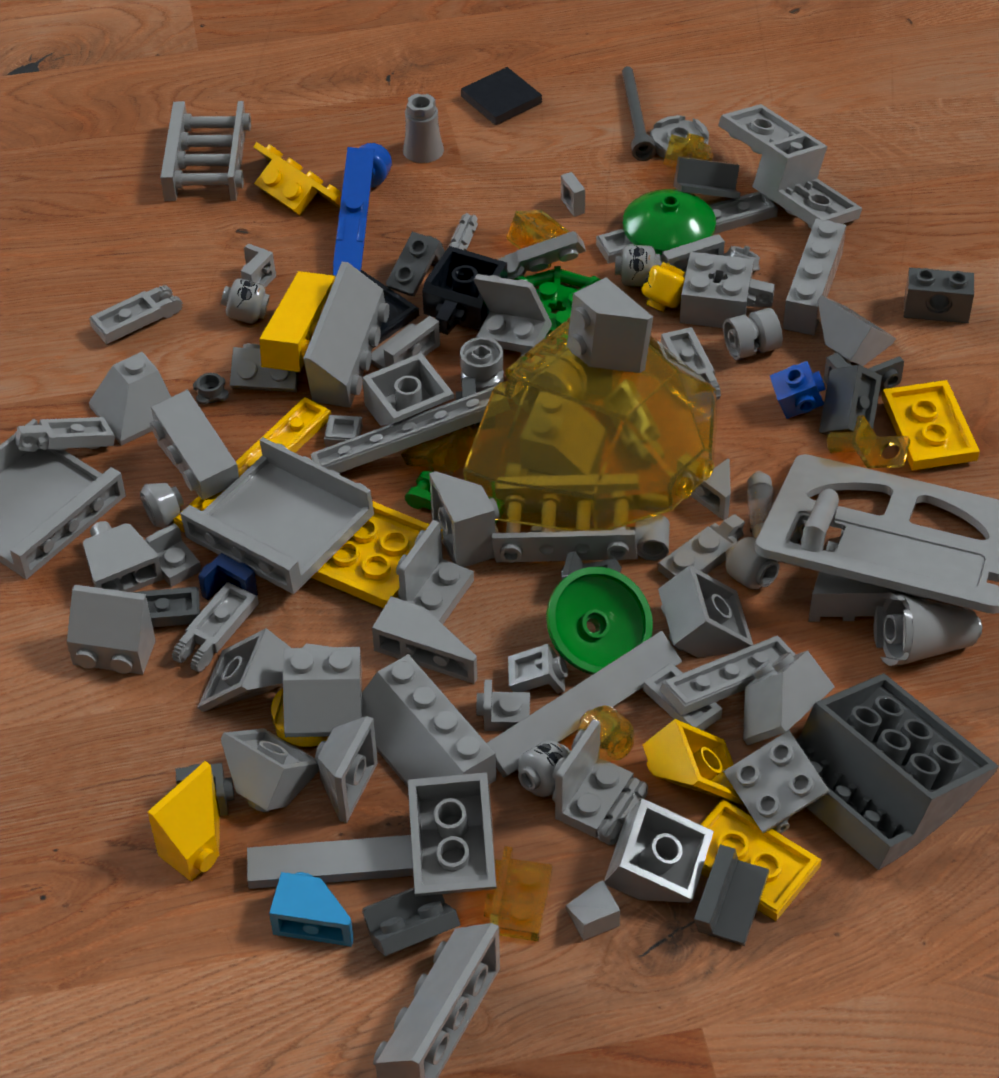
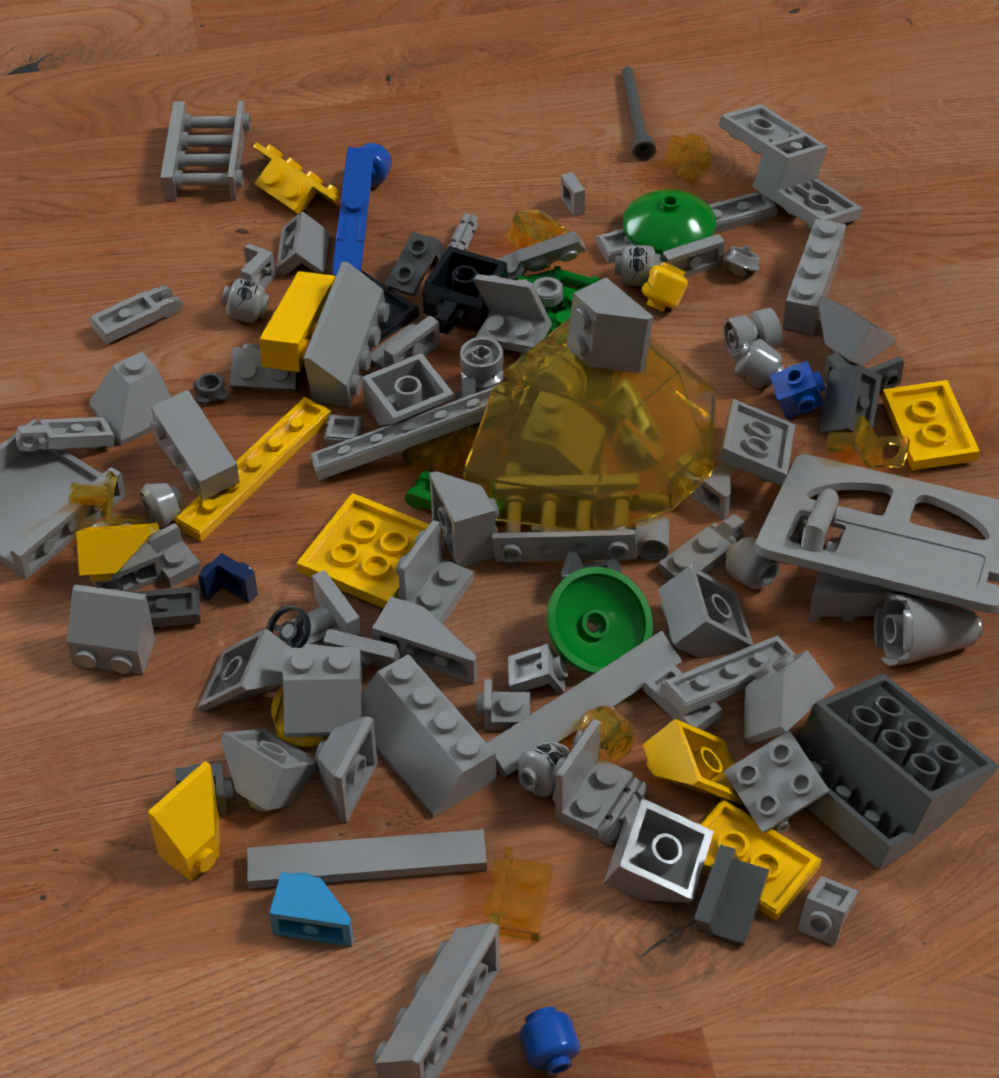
light grey hinge [172,582,259,672] -> none
light grey panel [180,437,374,594] -> none
dark grey bracket [362,888,461,956] -> none
light grey plant [403,93,444,163] -> none
light grey slope [408,772,497,897] -> none
black tile [461,67,542,125] -> none
light grey slope [566,880,620,941] -> none
light grey tile [650,115,709,161] -> none
light grey hinge [661,327,721,405] -> none
dark grey panel [673,156,741,199] -> none
light grey hinge [680,252,775,328] -> none
clear piece [747,471,775,538] -> none
dark grey brick [904,267,974,323] -> none
none -> clear yellow bracket [68,471,145,525]
none -> yellow slope [76,523,159,582]
none -> light grey piece [266,570,361,648]
none -> light grey panel [276,211,330,276]
none -> light grey plate [323,629,402,668]
none -> blue head [519,1007,580,1075]
none -> light grey tile [533,277,563,307]
none -> light grey plate [717,399,795,486]
none -> light grey head [733,339,784,388]
none -> light grey bracket [798,876,859,945]

